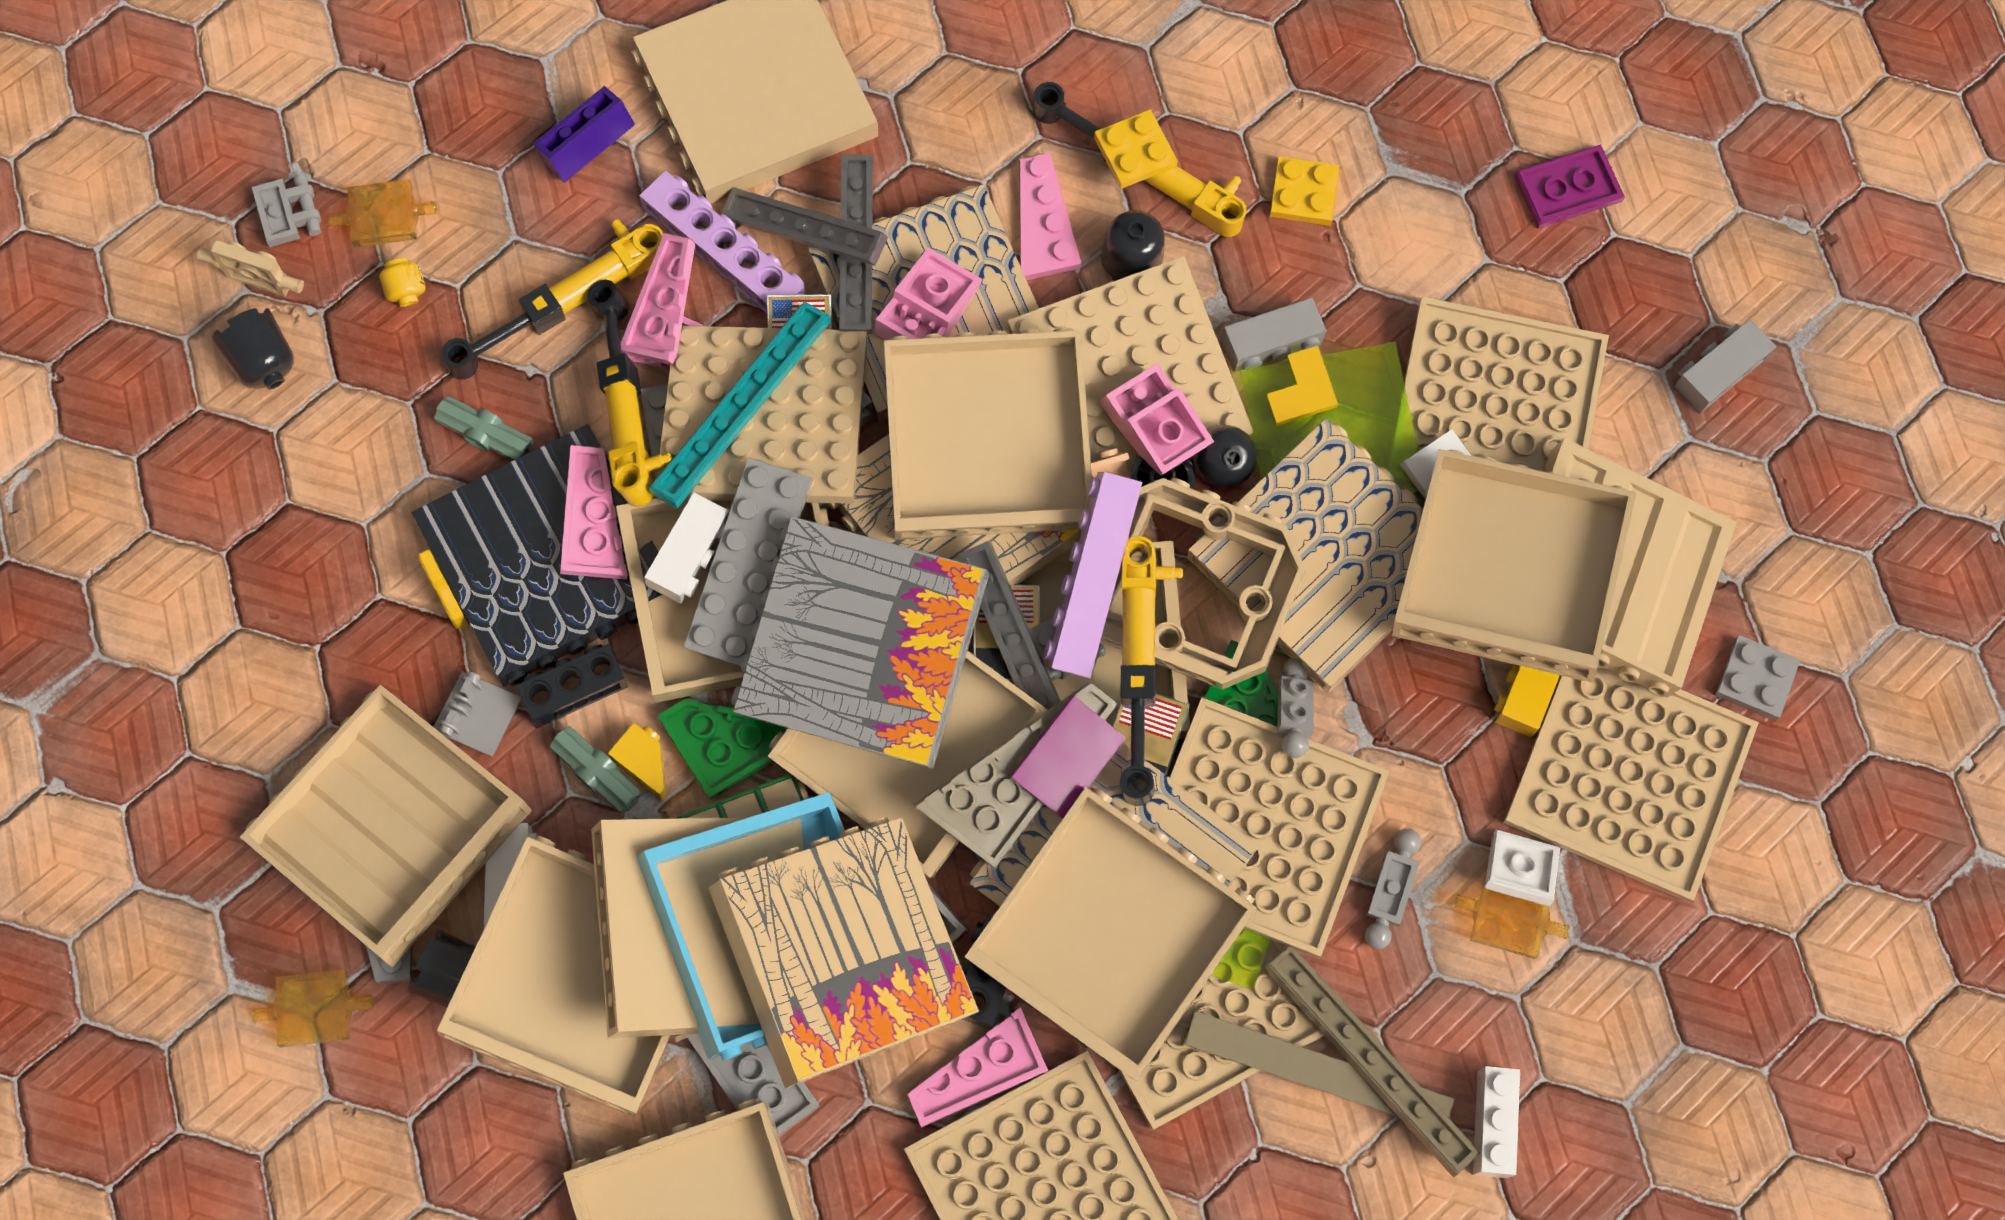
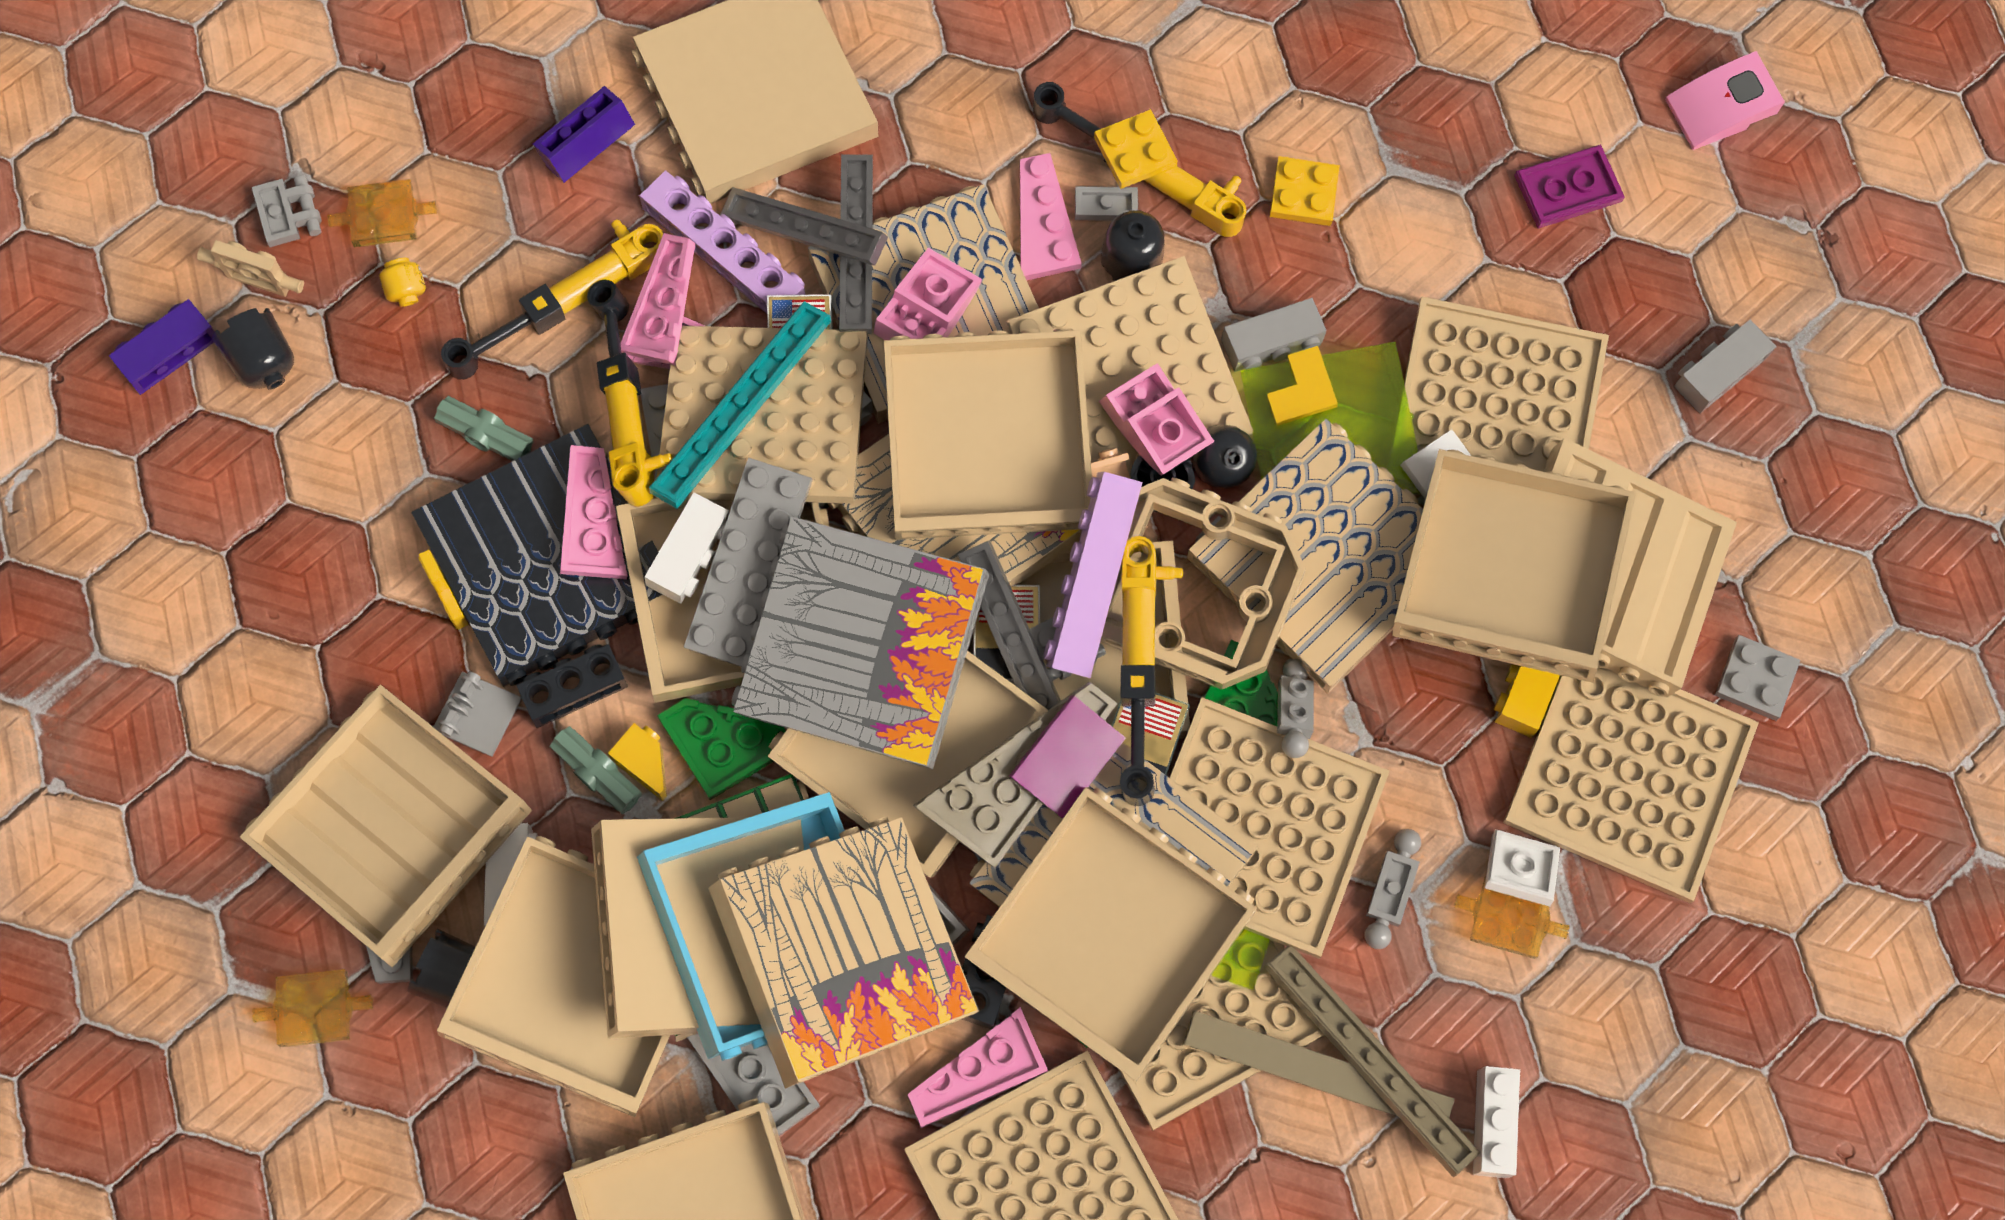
none -> dark purple brick [109,299,215,395]
none -> light grey plate [1075,186,1138,221]
none -> bright pink slope [1665,51,1785,150]

